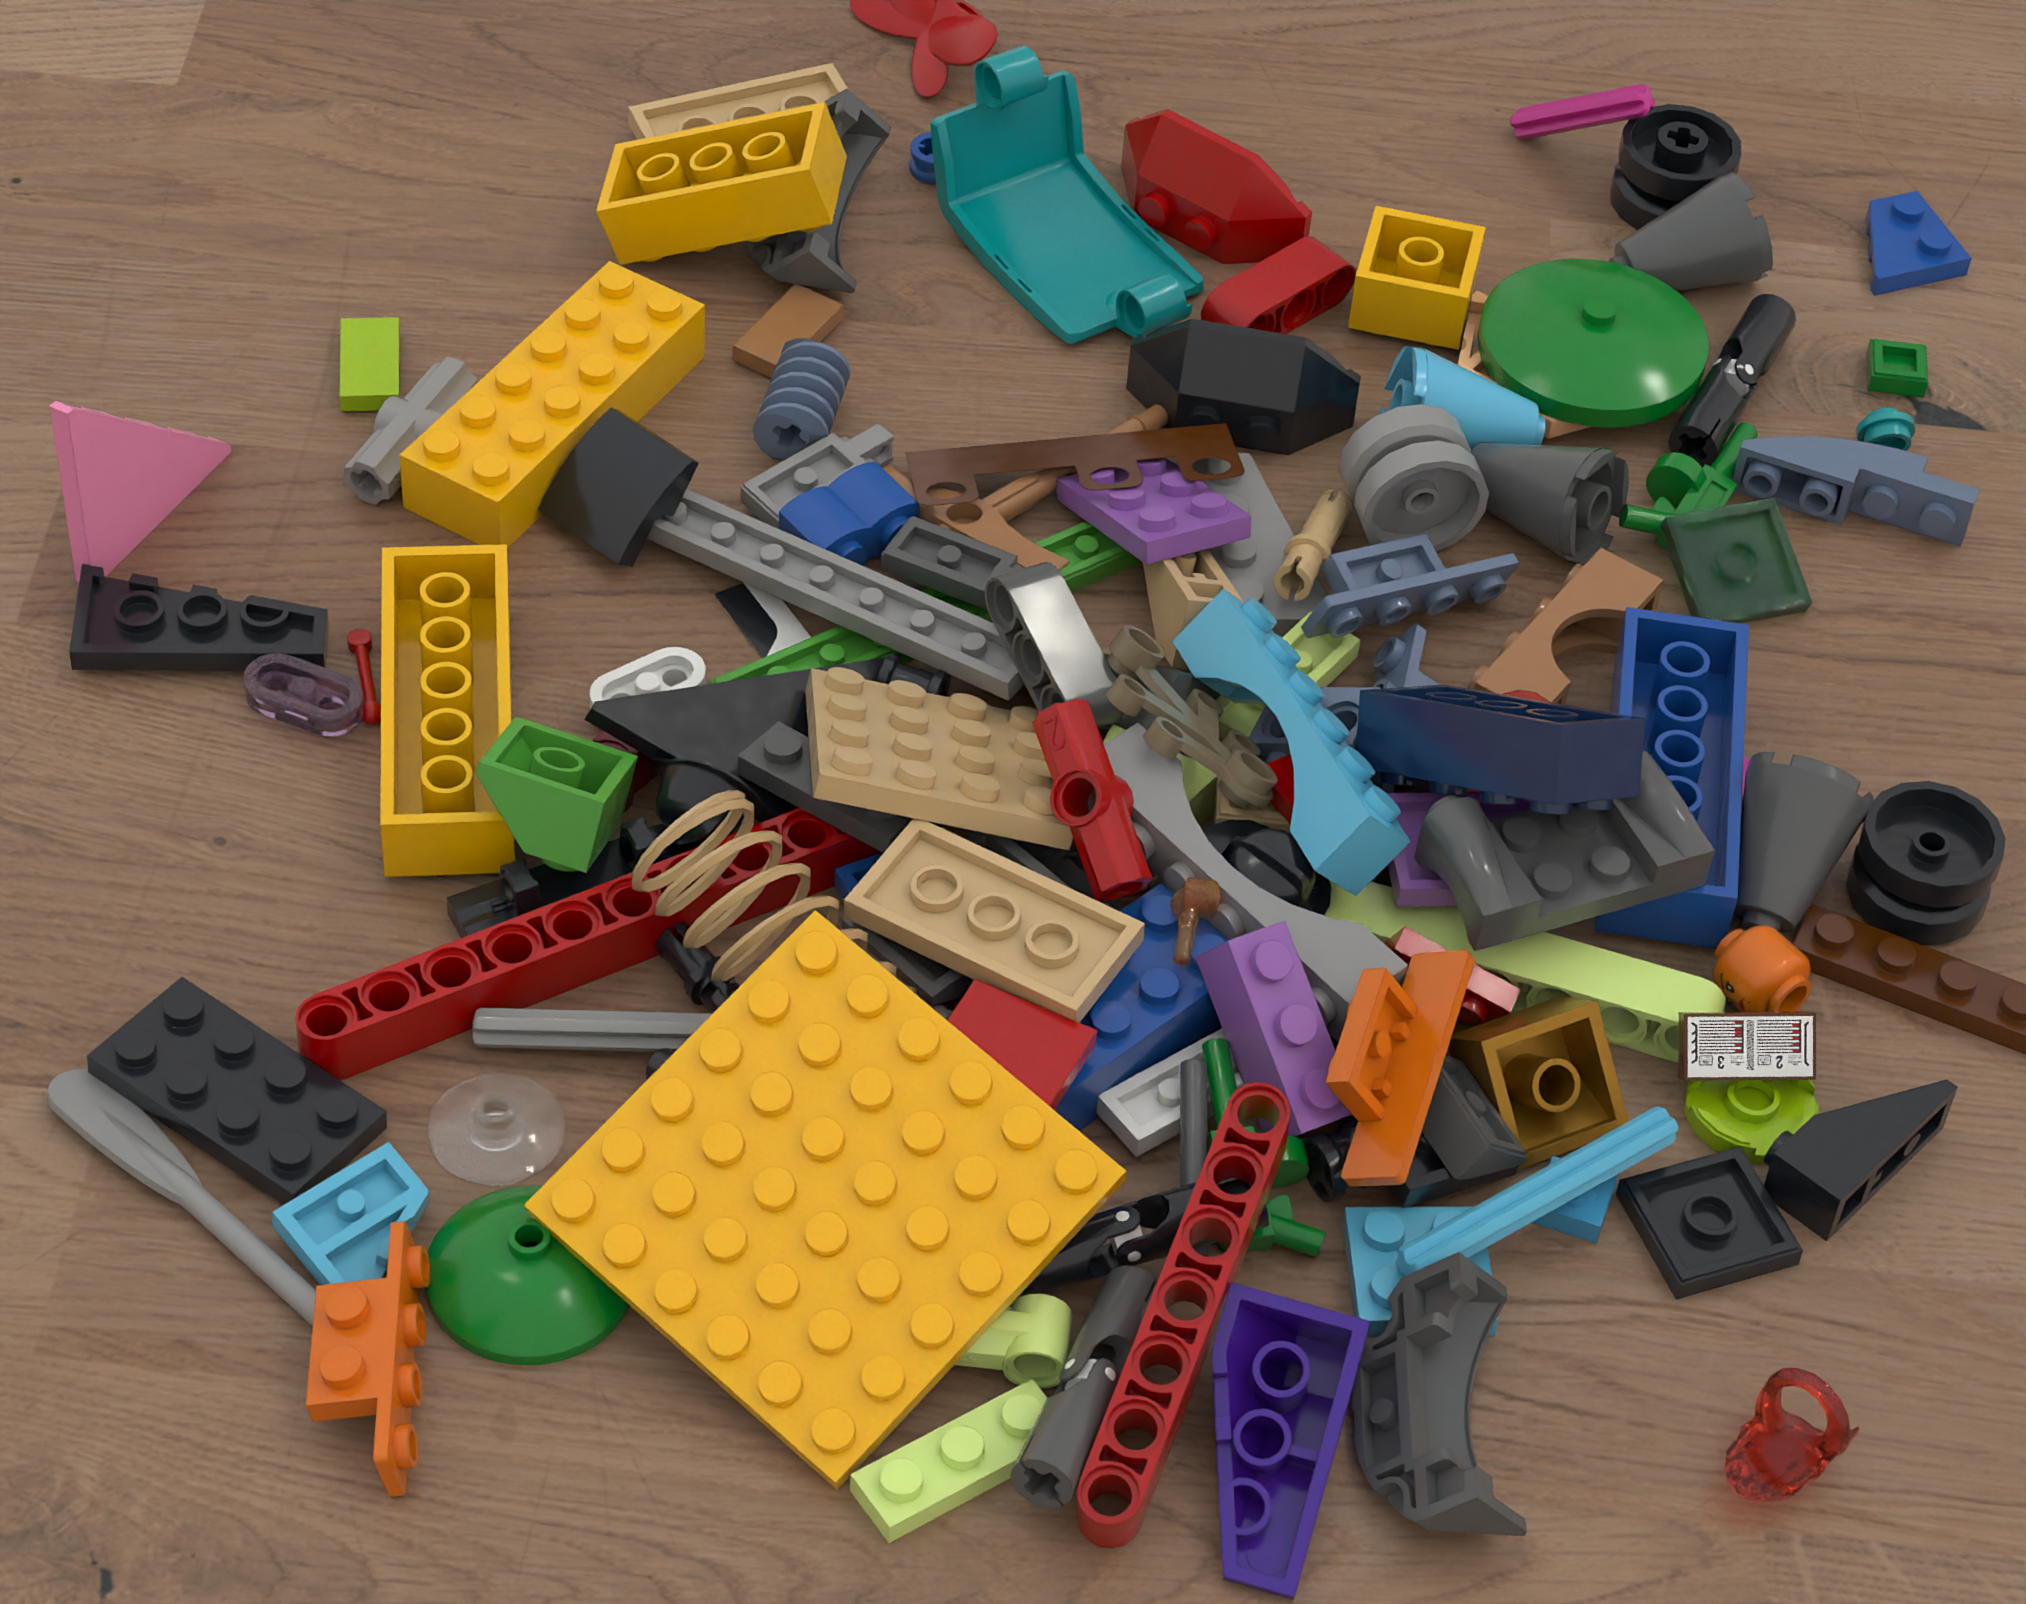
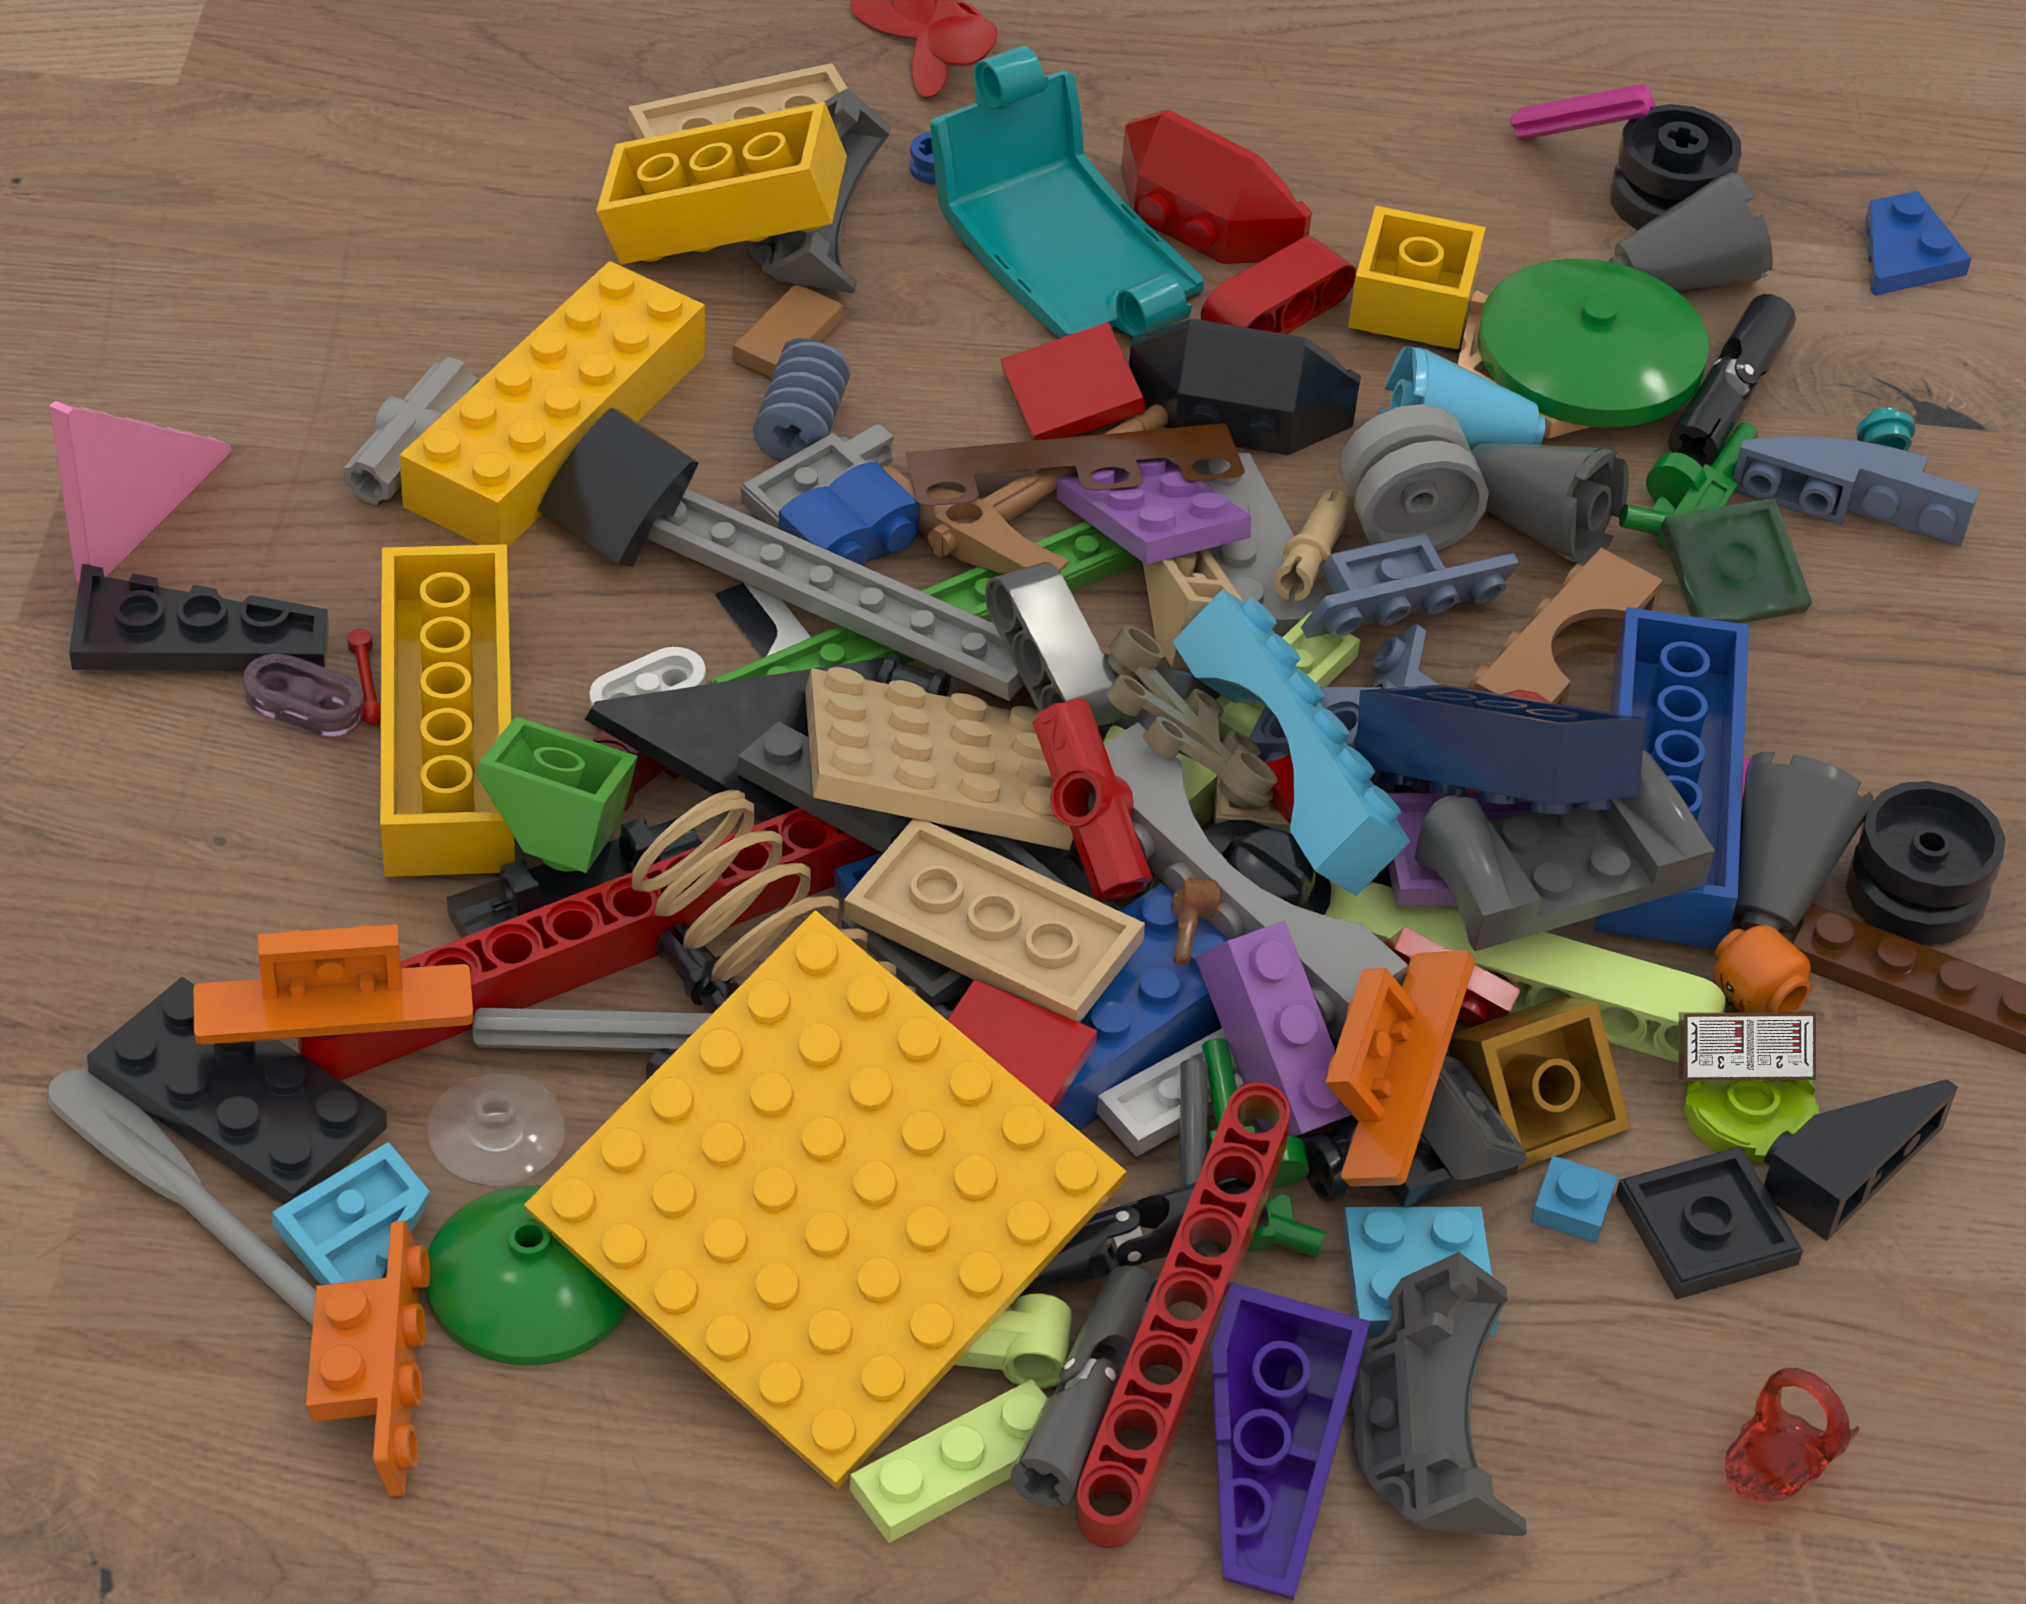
lime tile [340,317,400,412] -> none
black piece [649,757,763,845] -> none
dark grey hinge [881,516,1023,610] -> none
medium azure axle [1396,1106,1679,1276] -> none
green tile [1866,339,1928,397] -> none
none -> orange bracket [193,924,473,1045]
none -> red tile [1000,322,1146,441]

